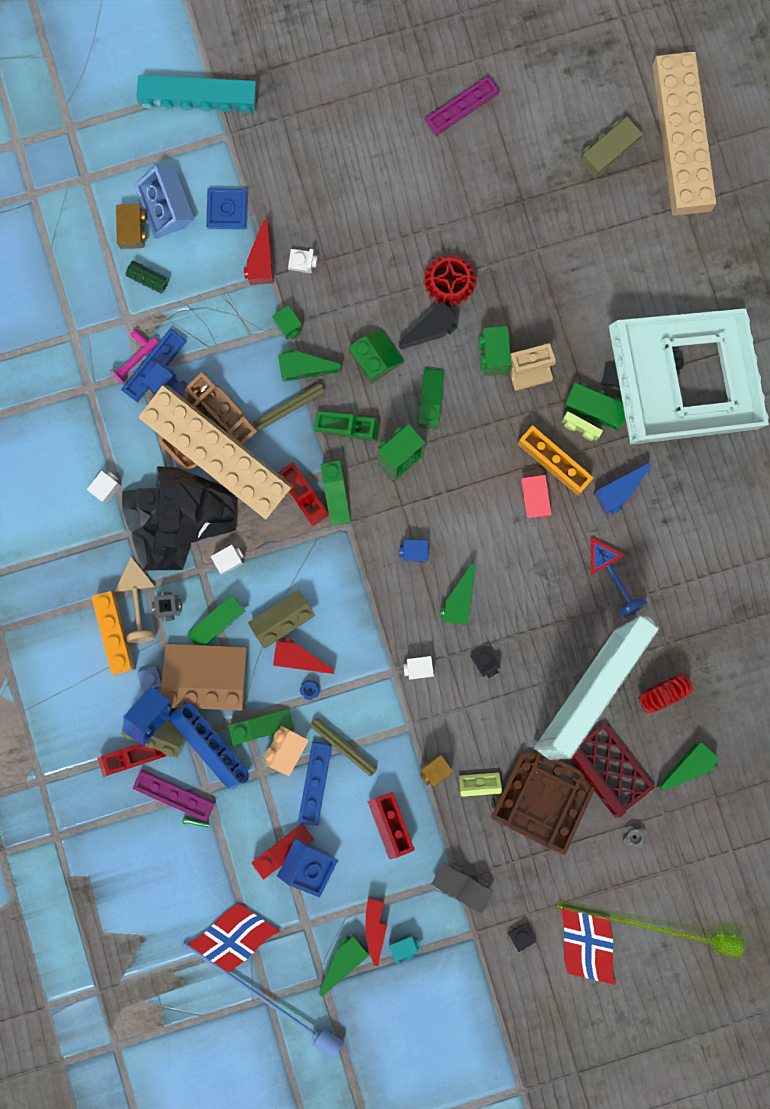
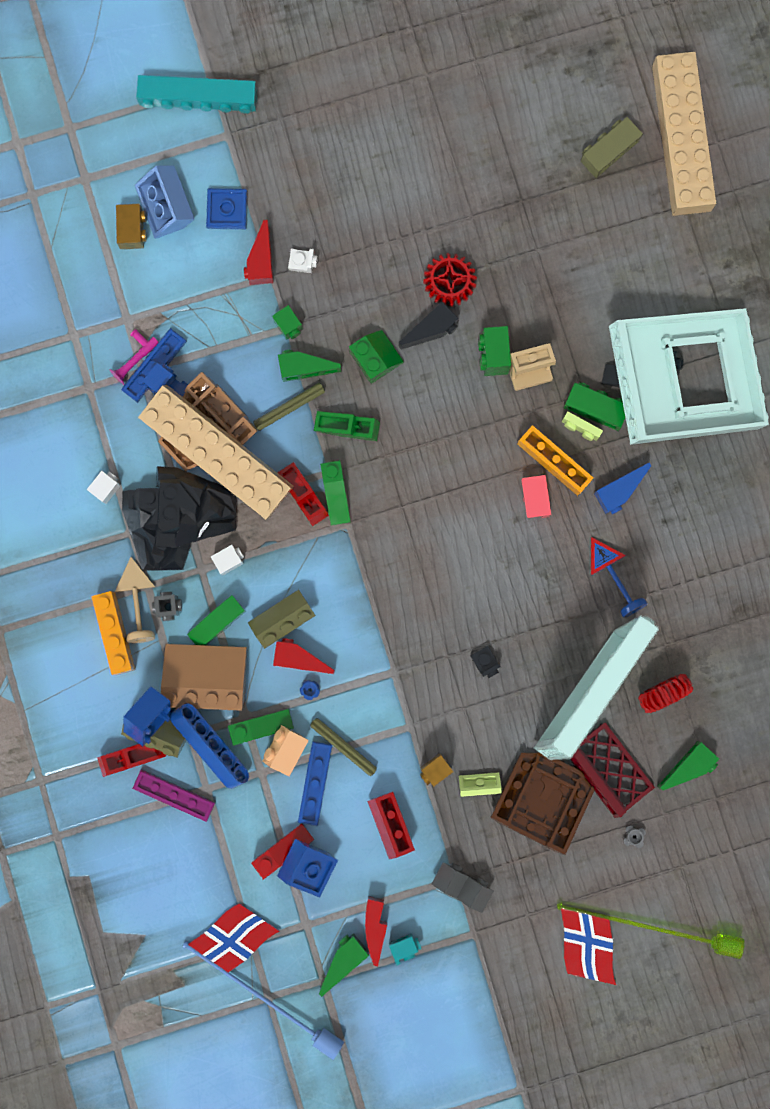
dark green axle [125,260,169,294] -> none
medium blue plate [137,666,162,692] -> none
green piece [182,815,209,828] -> none
green brick [377,424,425,482] -> none
blue brick [399,540,428,562] -> none
white brick [403,656,434,680] -> none
green slope [418,369,444,430] -> none
magenta tile [425,75,500,136] -> none
green slope [440,564,475,626] -> none
black plate [508,923,536,952] -> none

